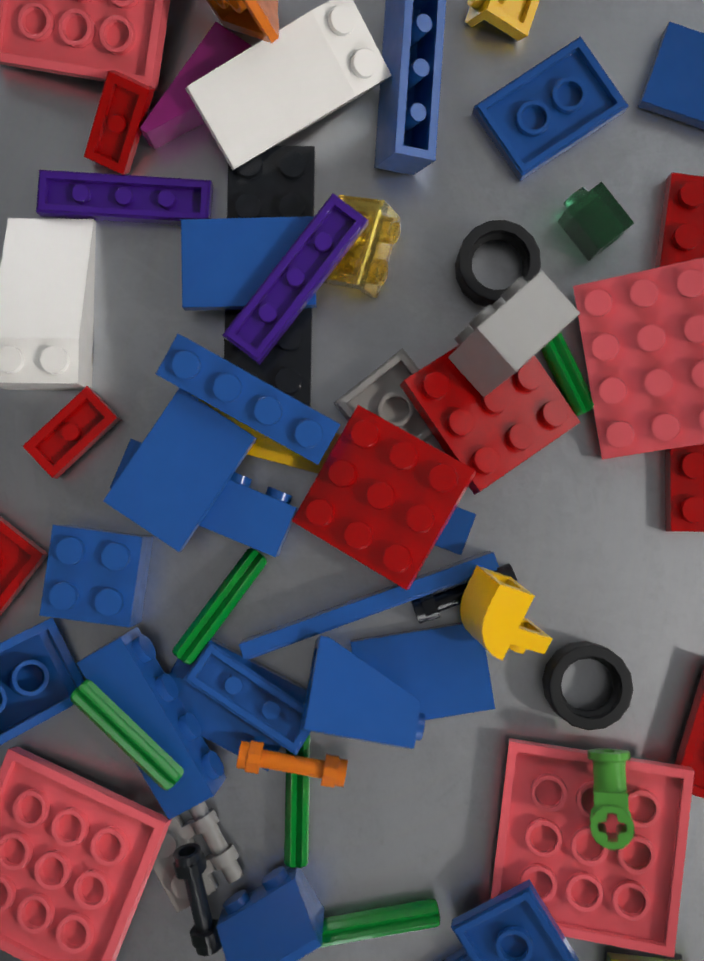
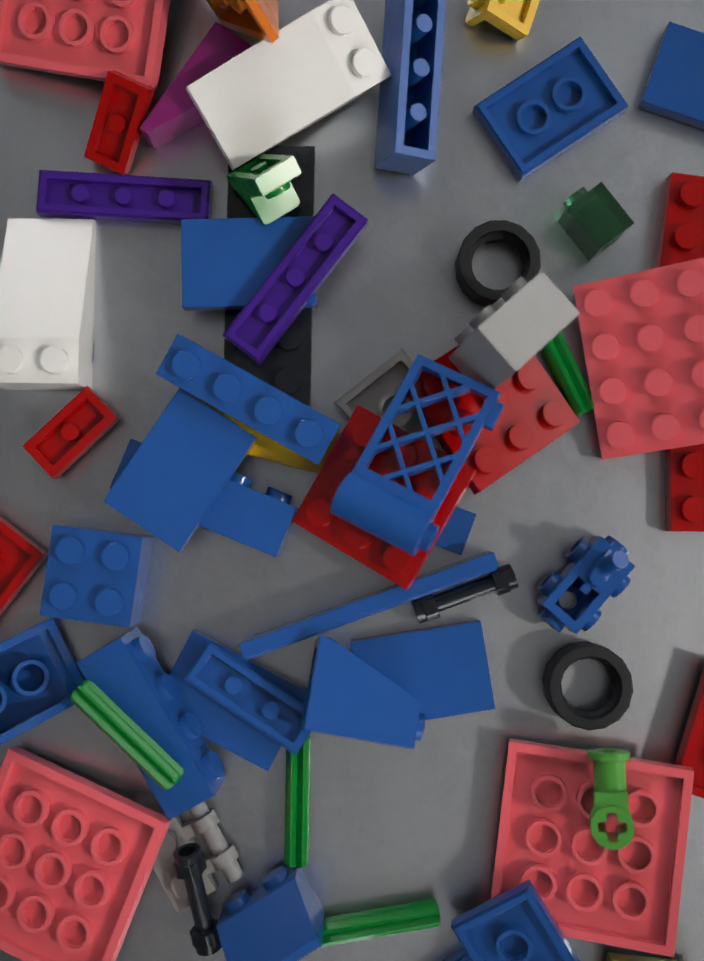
green axle [172,548,267,665] -> none
orange bar [236,740,348,788] -> none
clear yellow bracket [324,195,401,298] -> none
yellow brick [460,566,552,660] -> none
none -> slope [226,154,302,225]
none -> blue piece [330,354,504,556]
none -> blue brick [536,535,635,634]

